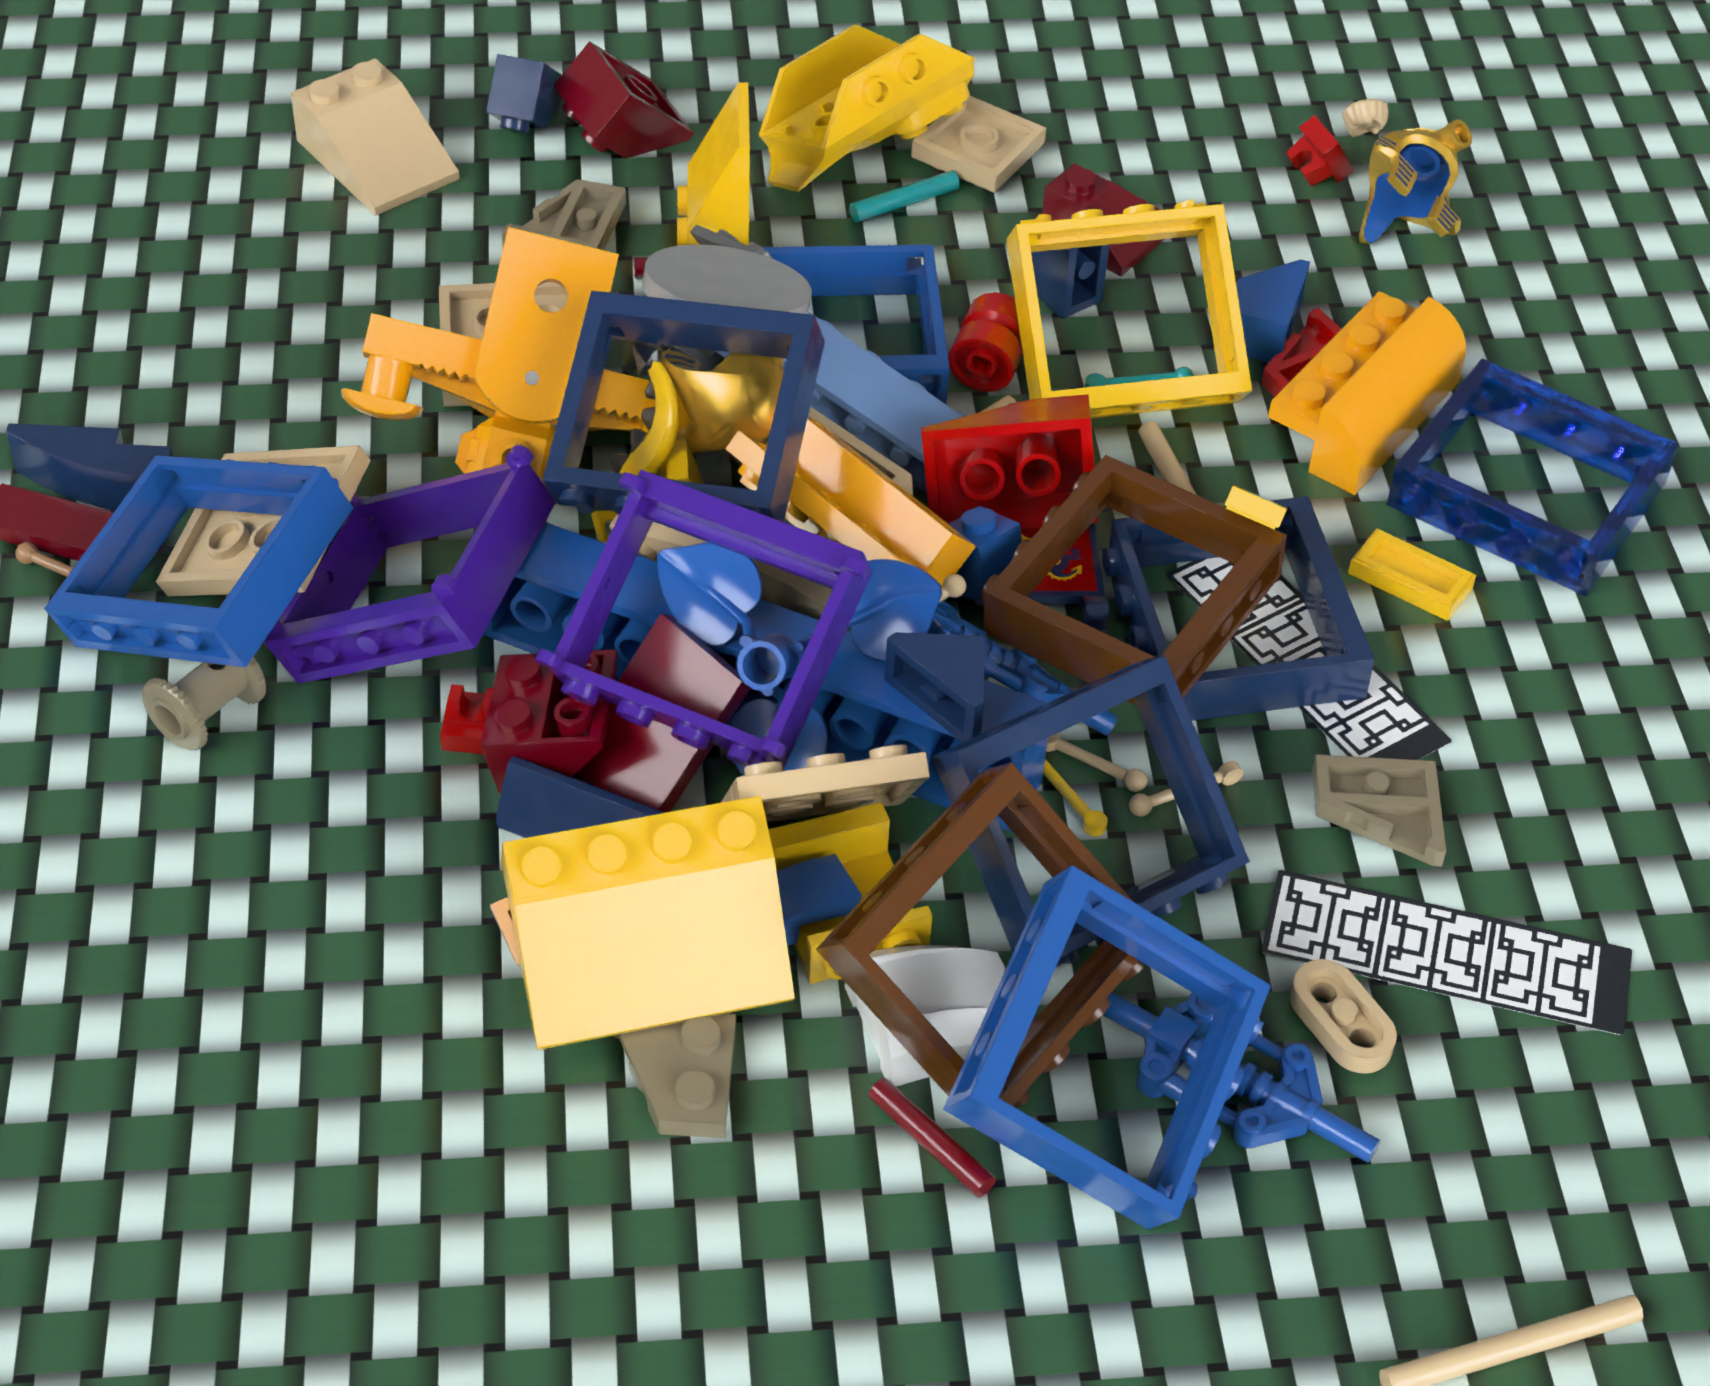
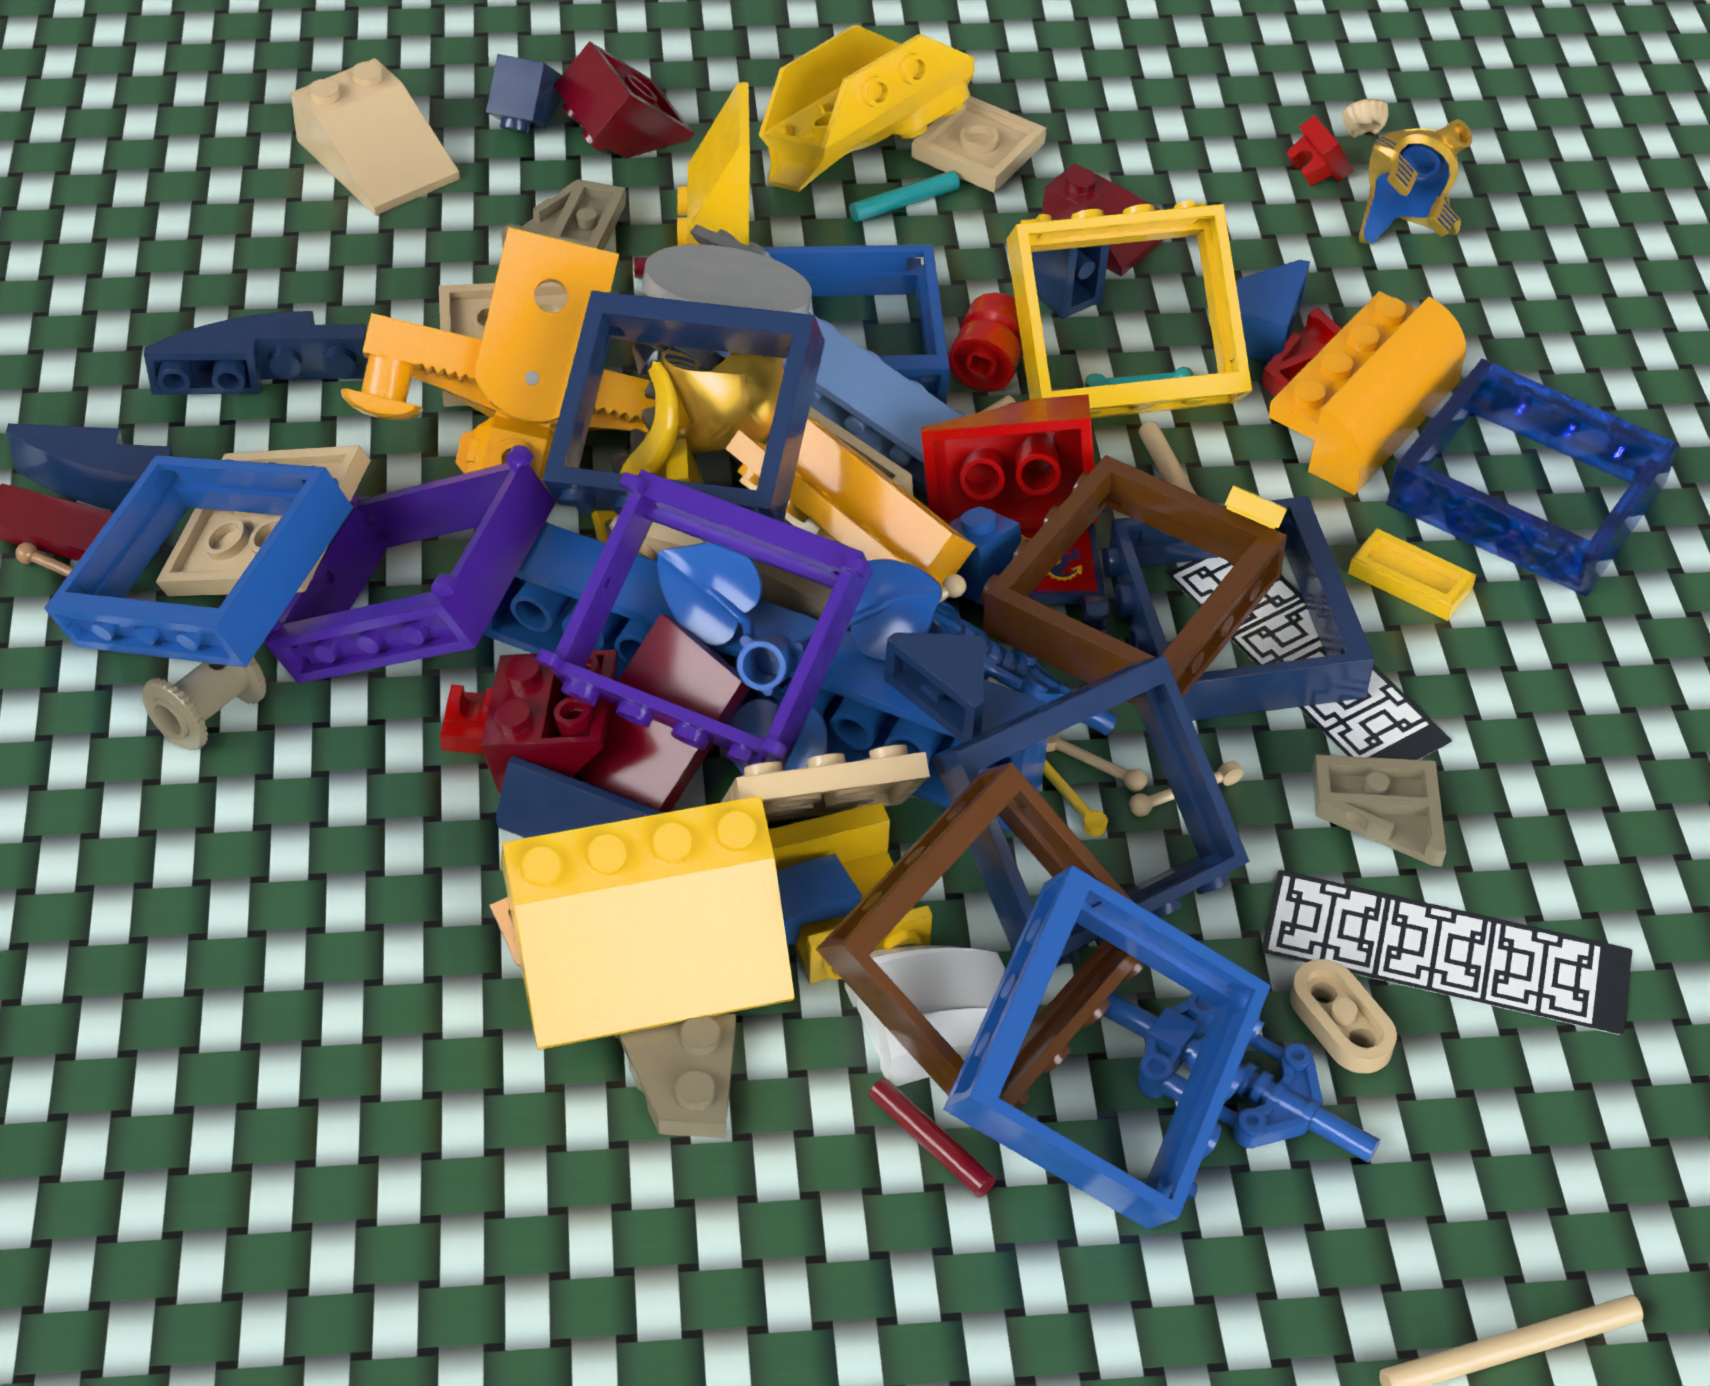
none -> dark blue slope [144,311,368,395]

